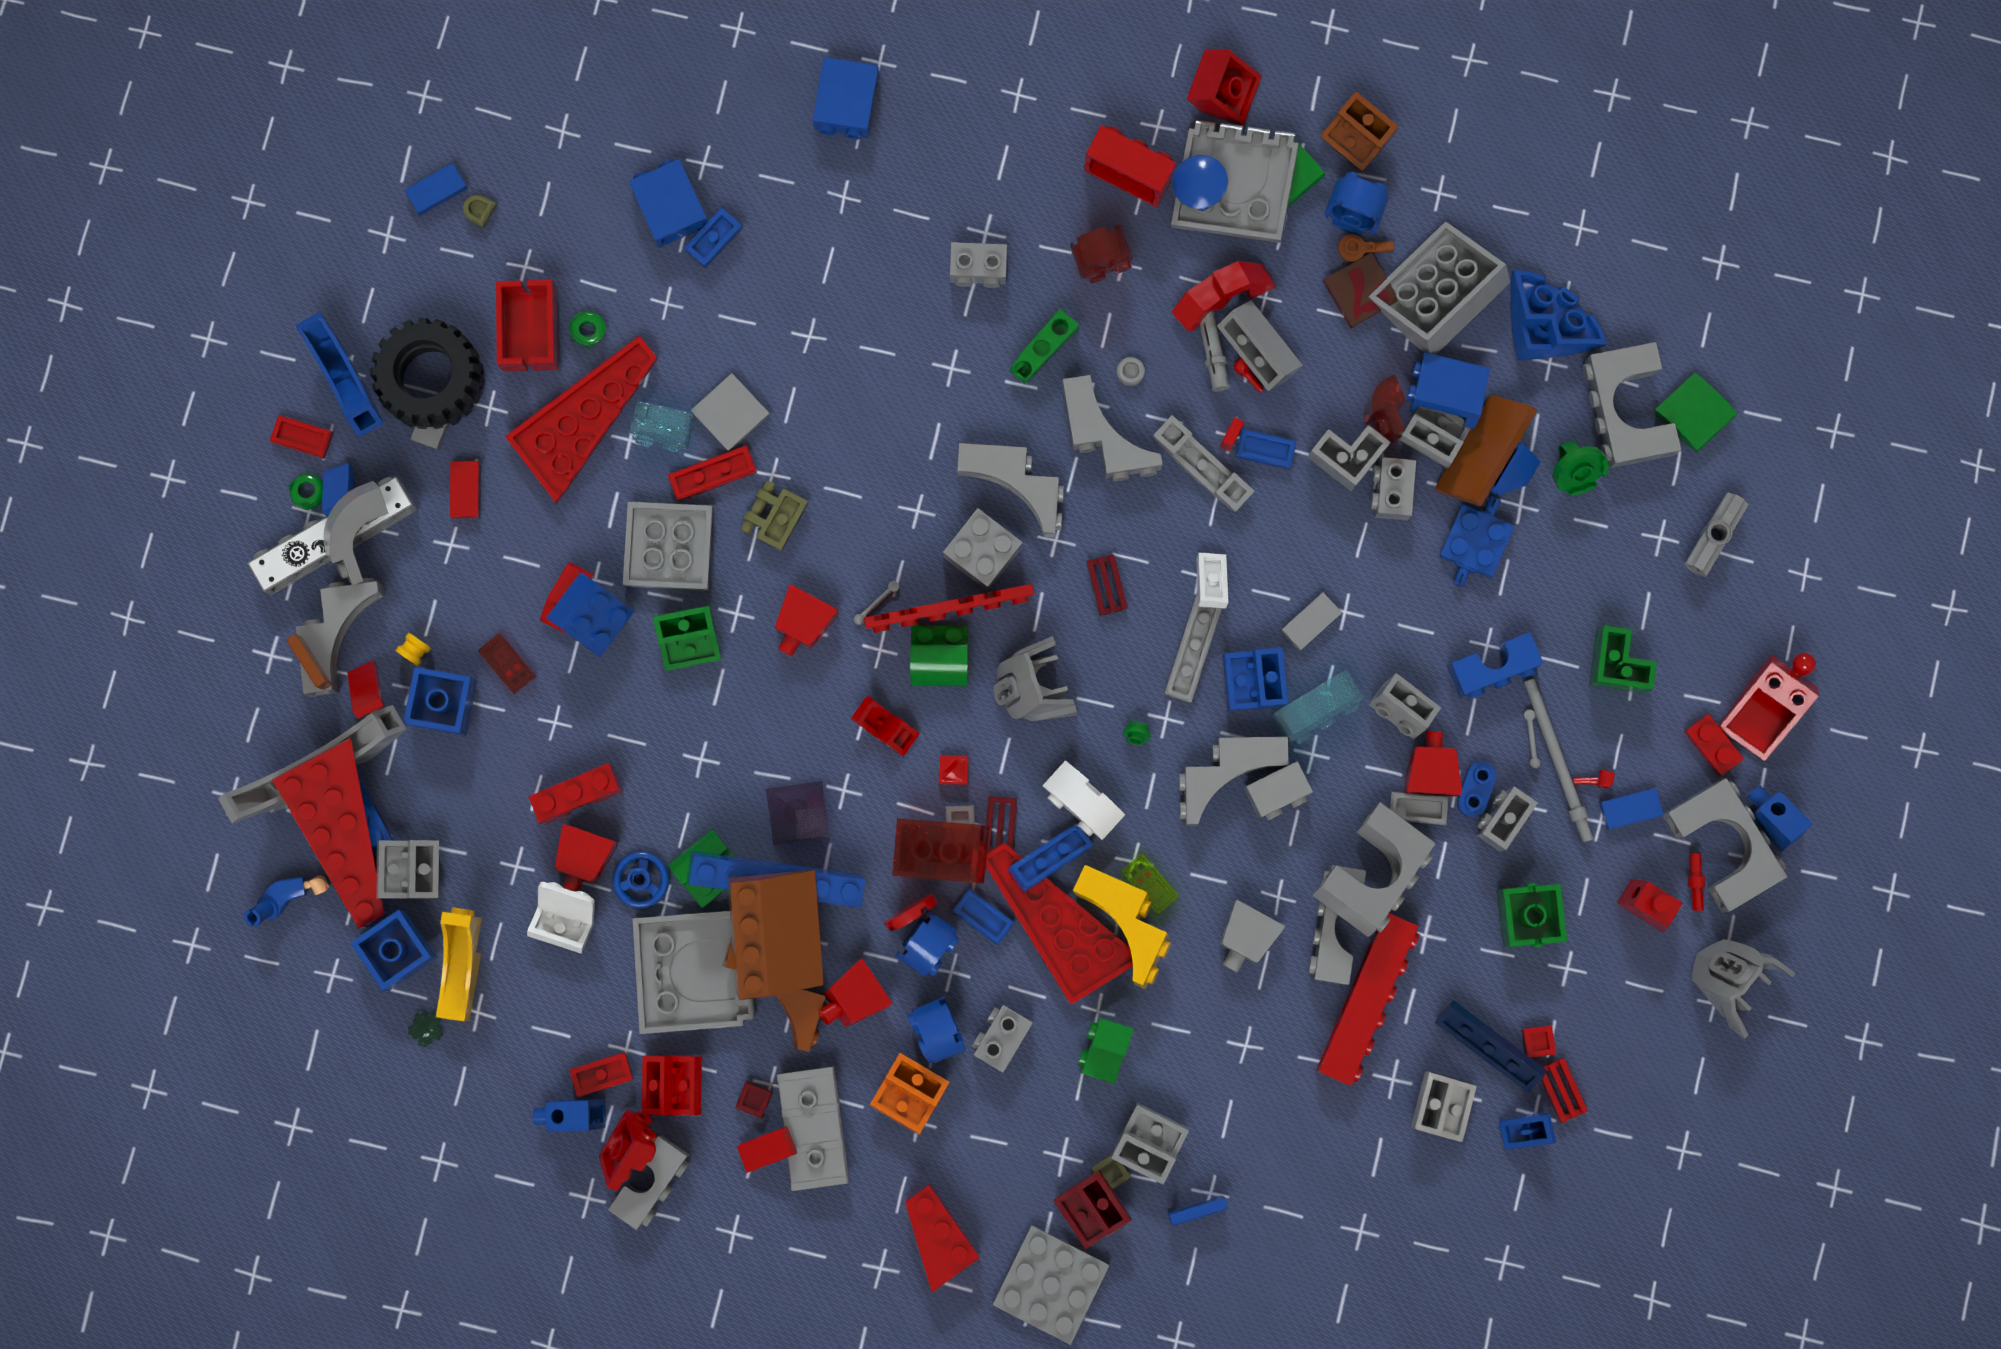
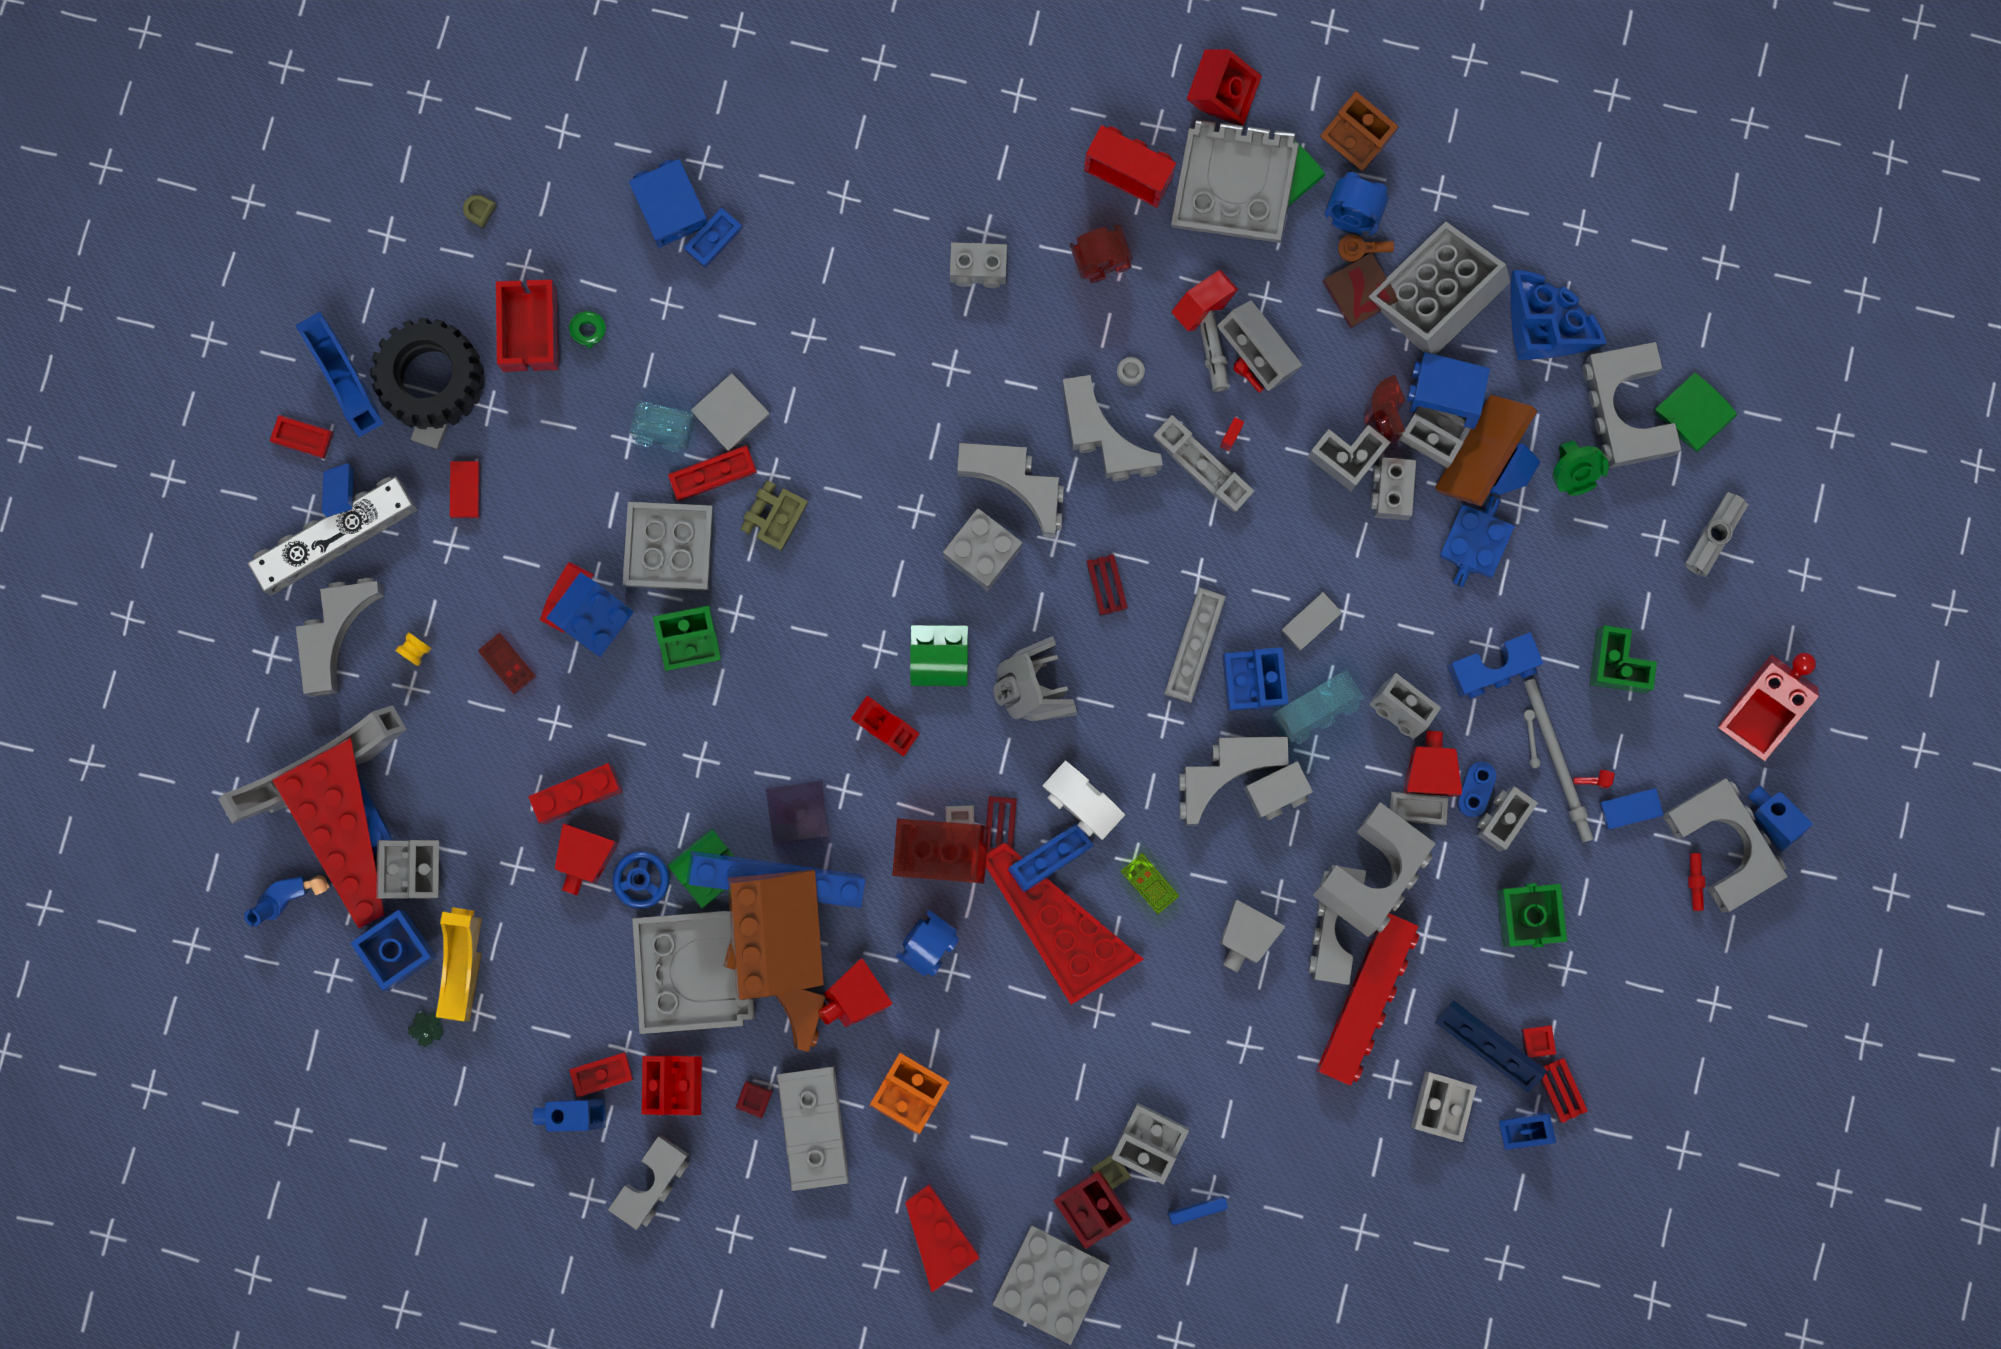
dark orange tile [287,634,332,690] -> none
green piece [288,474,323,510] -> none
light grey arch [324,481,389,585] -> none
red tile [347,660,384,718] -> none
blue brick [403,667,477,736] -> none
blue tile [405,163,468,216] -> none
red wing [505,335,658,504] -> none
white bracket [527,882,595,954] -> none
red plate [599,1109,657,1191] -> none
red tile [737,1126,797,1173] -> none
red torso [775,584,839,657] -> none
blue panel [812,57,879,140] -> none
light grey hinge [853,581,899,625] -> none
red wing [864,584,1034,633] -> none
red tile [884,893,938,932] -> none
blue brick [907,996,966,1064] -> none
red tile [939,755,968,785] -> none
blue tile [952,888,1015,946] -> none
light grey brick [971,1005,1033,1072] -> none
green leg [1009,309,1079,385] -> none
yellow arch [1073,865,1171,989] -> none
green brick [1077,1018,1134,1084] -> none
green plate [1123,721,1151,745] -> none
blue dish [1172,155,1229,211] -> none
white plate [1196,553,1228,608] -> none
red slope [1213,261,1275,300] -> none
blue tile [1235,429,1297,470] -> none
red torso [1617,879,1683,933] -> none
red plate [1684,714,1744,777] -> none
light grey piece [1692,939,1796,1039] -> none

